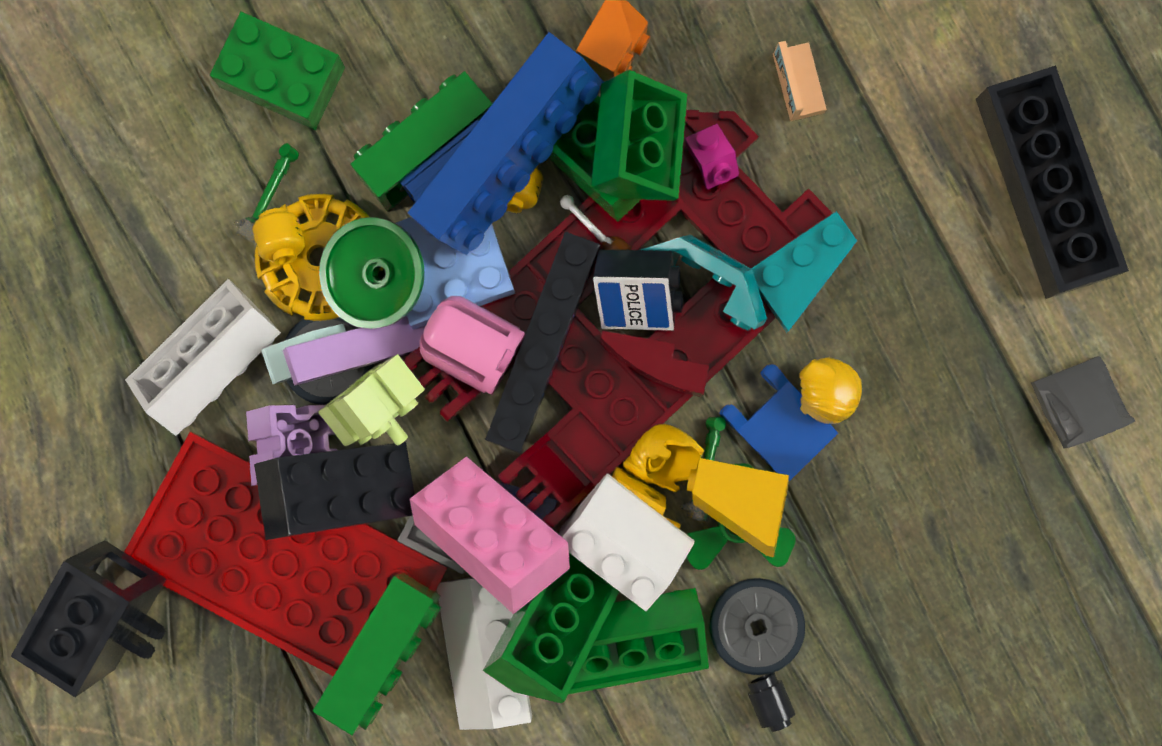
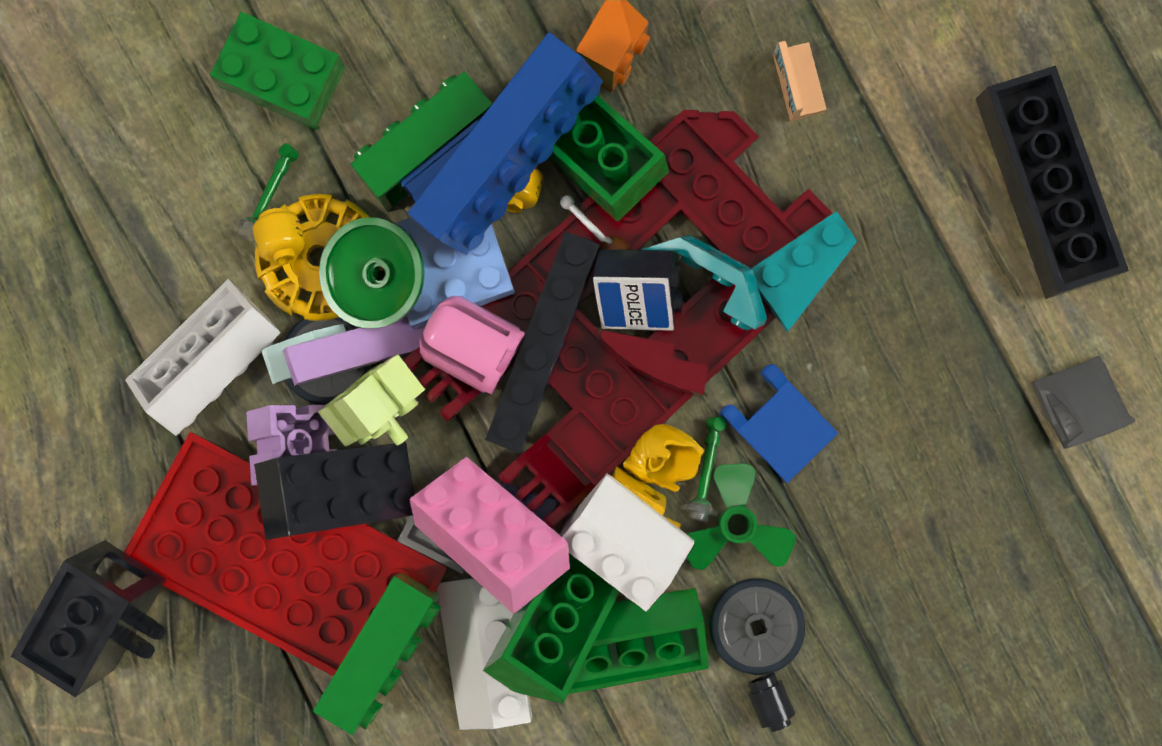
green slope [591,70,687,200] -> none
dark pink bracket [685,124,739,189] -> none
yellow slope [687,458,789,557] -> none
yellow hair [800,357,862,424] -> none

